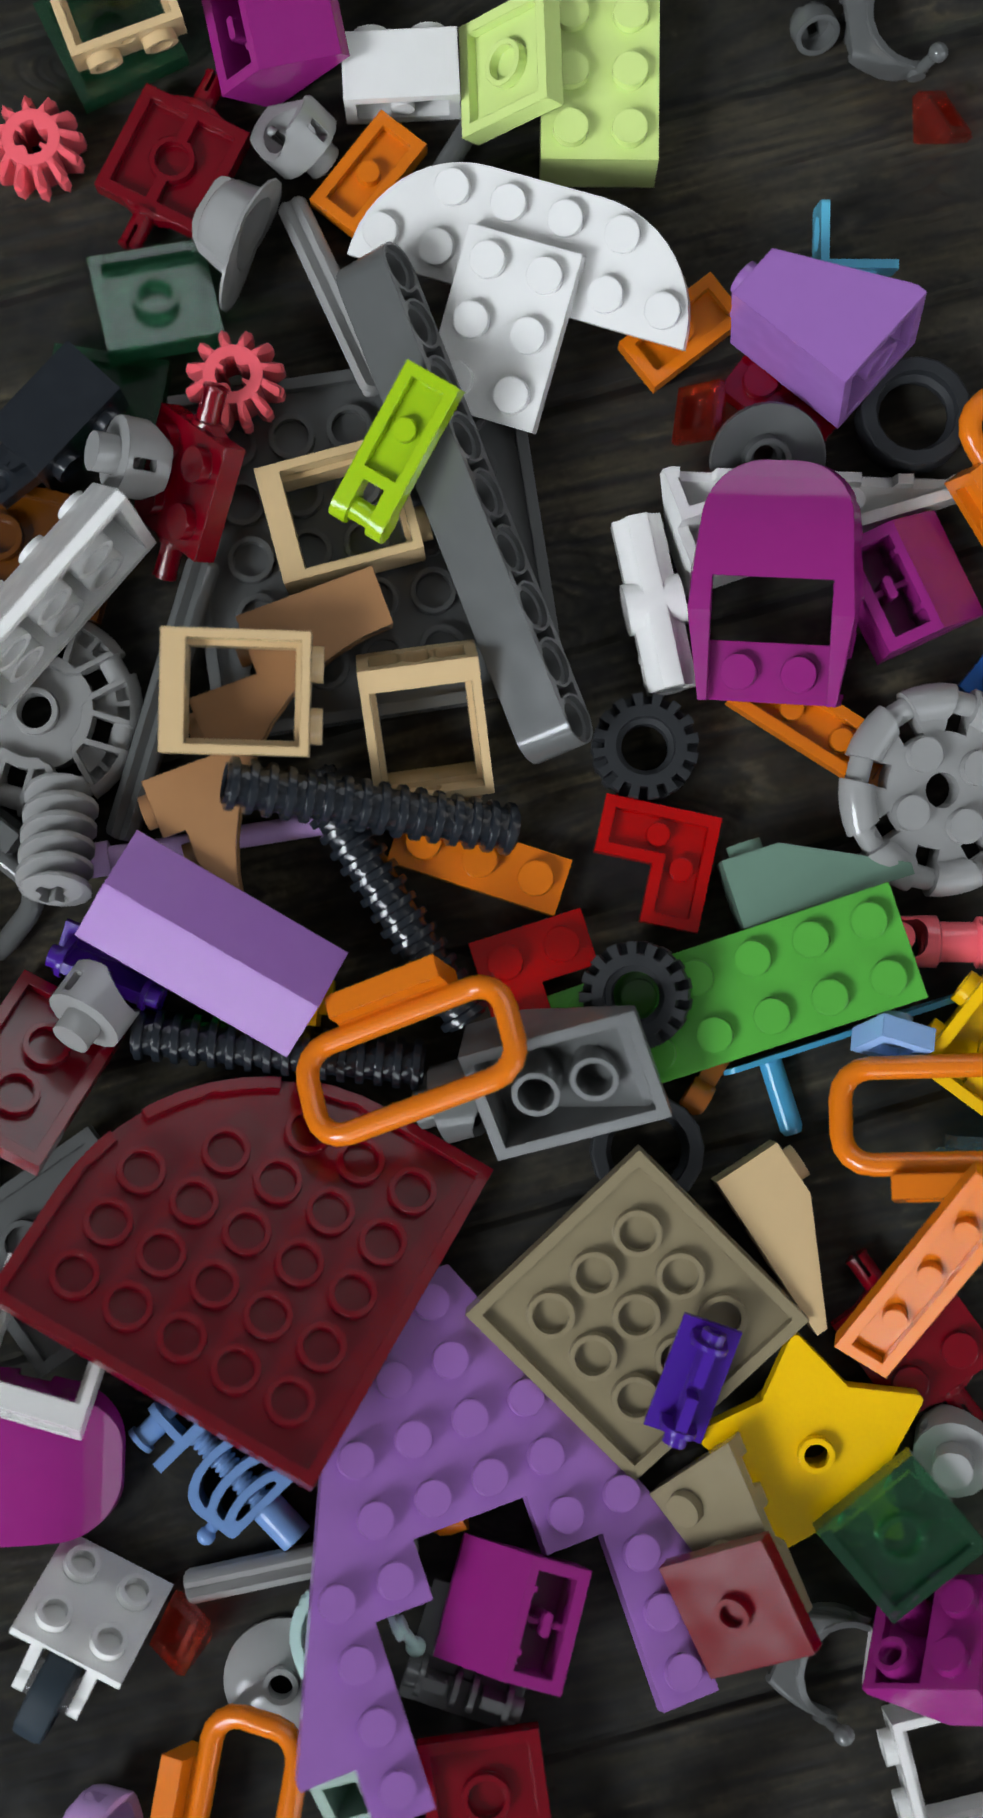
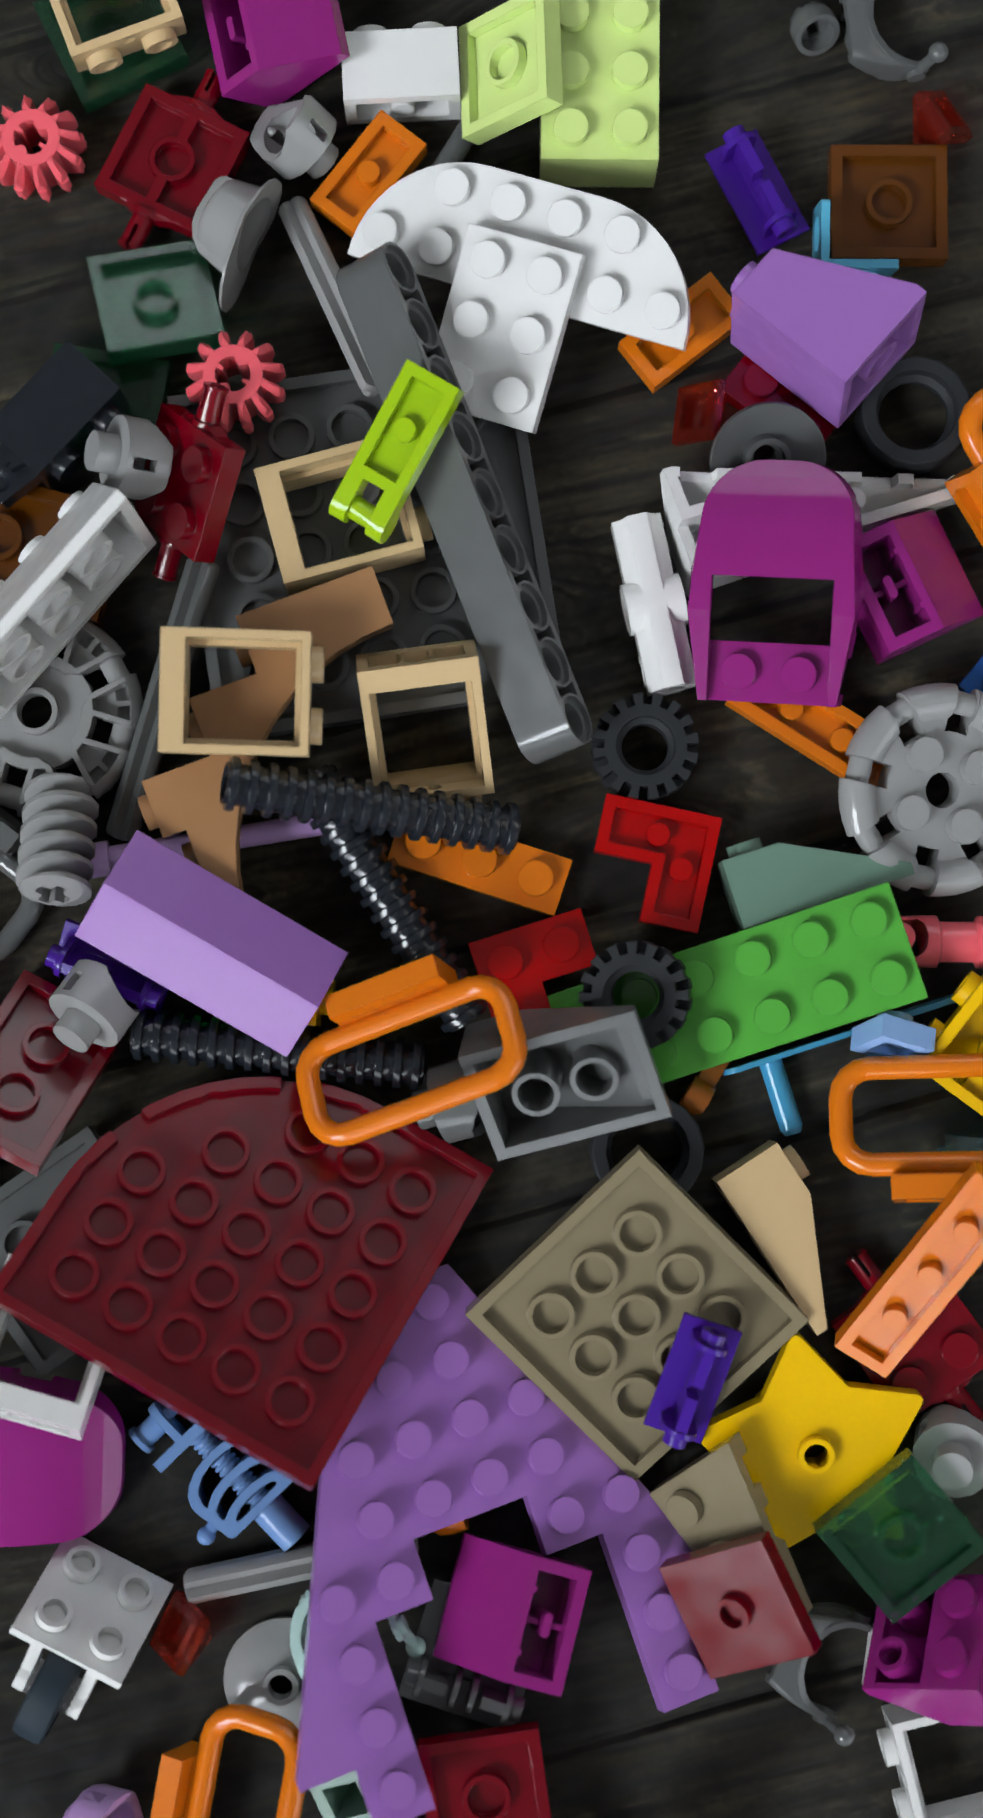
none -> dark purple hinge [704,124,810,256]
none -> reddish brown plate [827,145,948,267]

